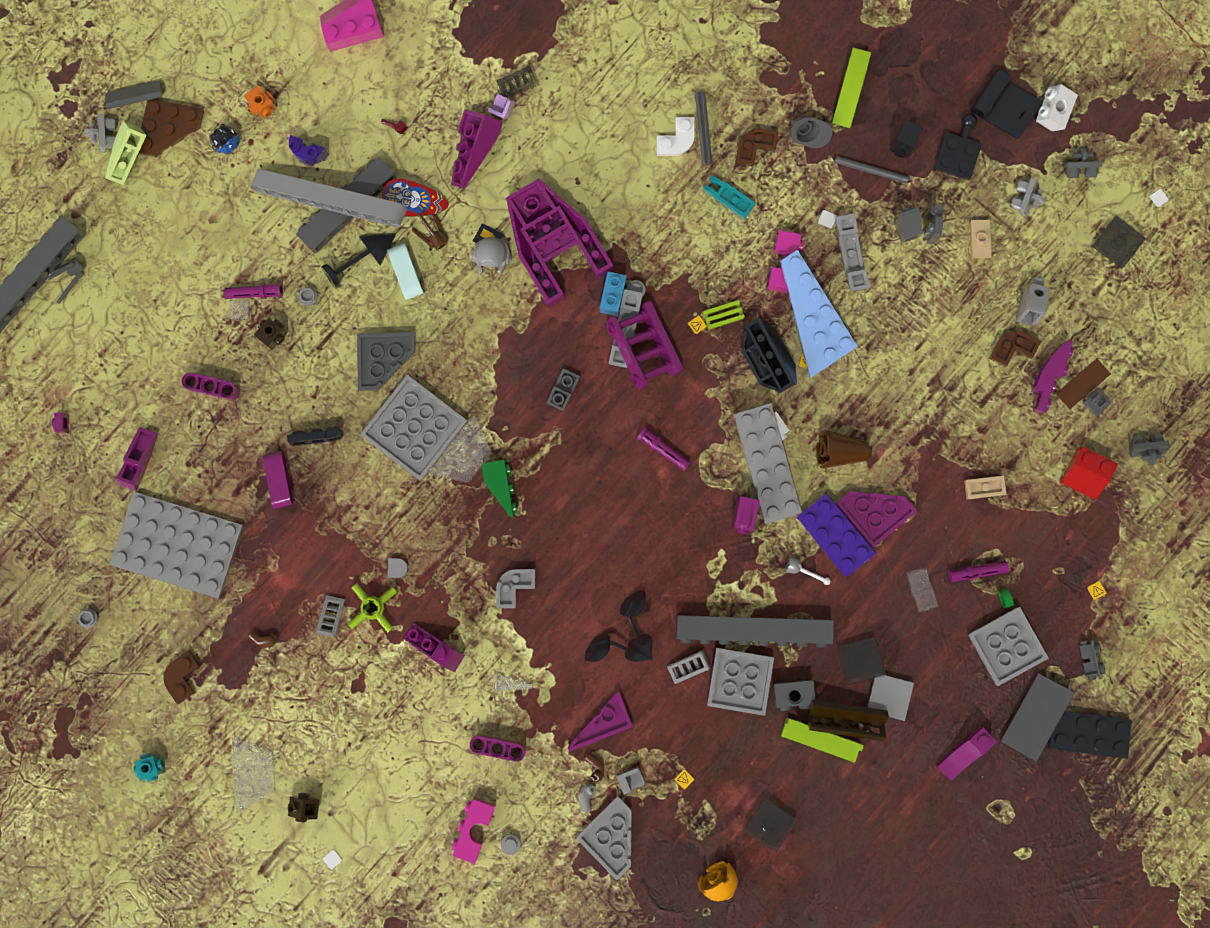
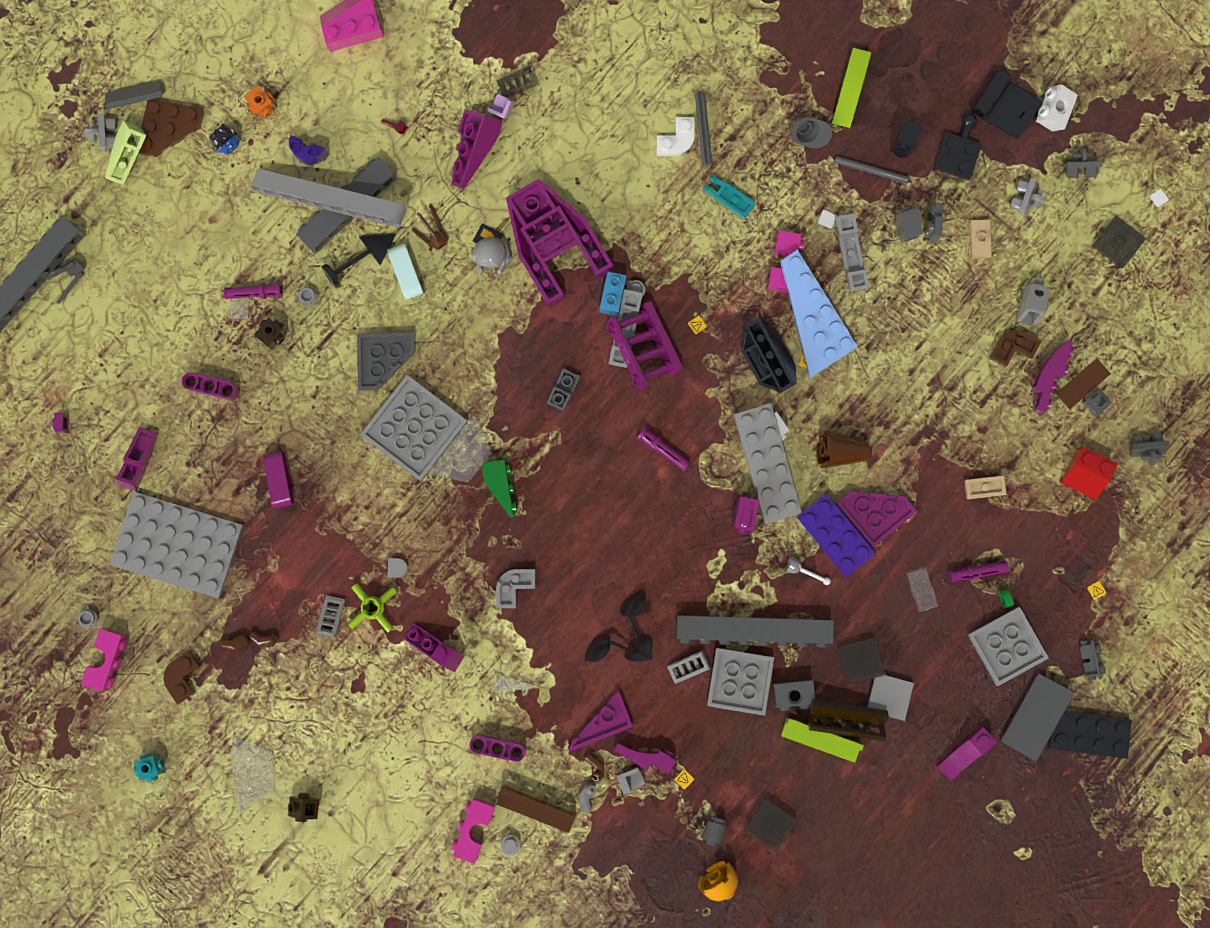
black hinge [287,426,343,446] -> none
white sticker [322,850,342,870] -> none
shield [381,179,449,217] -> none
light grey plate [576,796,631,881] -> none
lime tile [703,300,745,330] -> none
reddish brown plate [735,128,779,167] -> none
none -> dark pink arch [81,628,128,692]
none -> reddish brown arm [220,635,250,651]
none -> reddish brown fence [496,785,576,833]
none -> magenta slope [614,742,676,774]
none -> dark grey brick [703,816,726,847]

